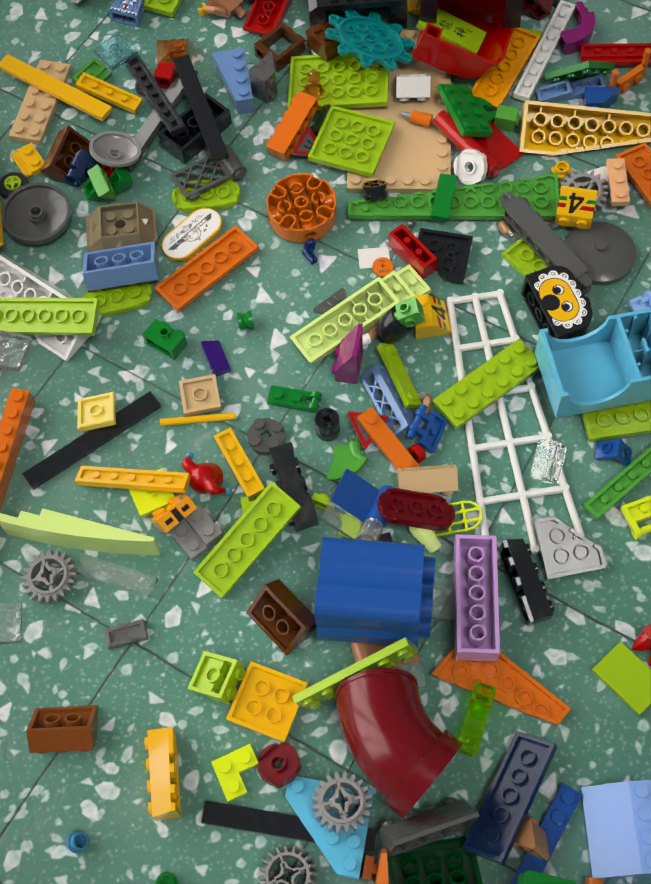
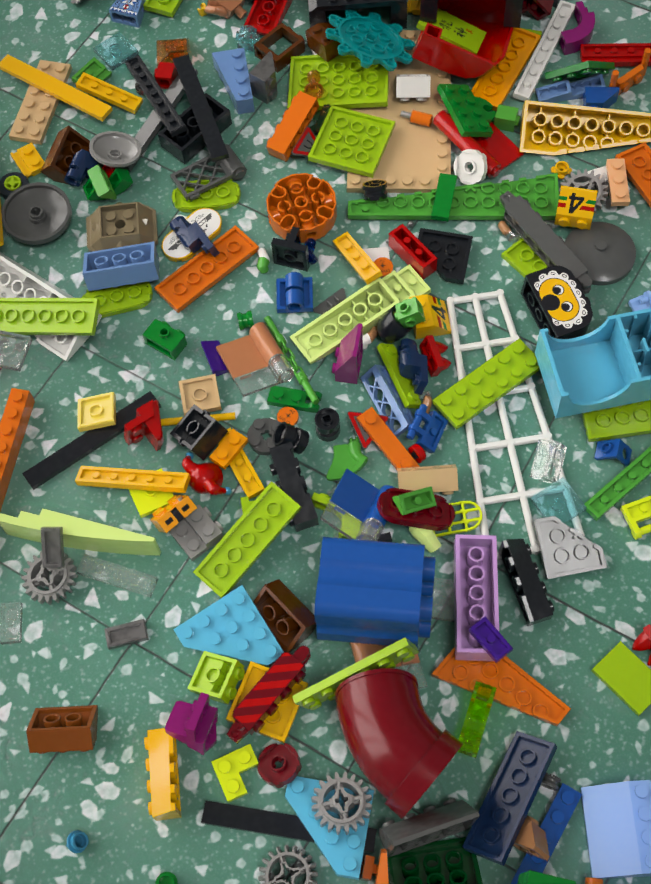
none -> flat silver tile [41,527,65,568]
none -> red piece [124,399,164,451]
none -> magenta piece [165,692,218,755]
none -> dark blue plate [170,216,220,257]
none -> black brick [170,404,228,461]
none -> medium azure plate [173,585,285,666]
none -> light orange plate [209,429,249,470]
none -> nougat door [216,322,295,397]
none -> dark red hinge [227,645,311,744]
none -> clear light blue brick [235,25,259,52]
none -> bright green arm [257,248,270,274]
none -> bright green piece [264,316,319,405]
none -> black bracket [271,227,310,272]
none -> black wheel [273,422,309,454]
none -> blue plate [276,272,313,313]
none -> orange piece [277,407,299,425]
none -> yellow plate [332,232,383,285]
none -> bright green slope [392,486,437,515]
none -> dark blue plate [398,338,428,395]
none -> red tile [419,335,451,377]
none -> dark purple plate [468,616,513,663]
none -> clear light blue plate [530,477,587,524]
none -> dark grey bush [541,773,561,791]

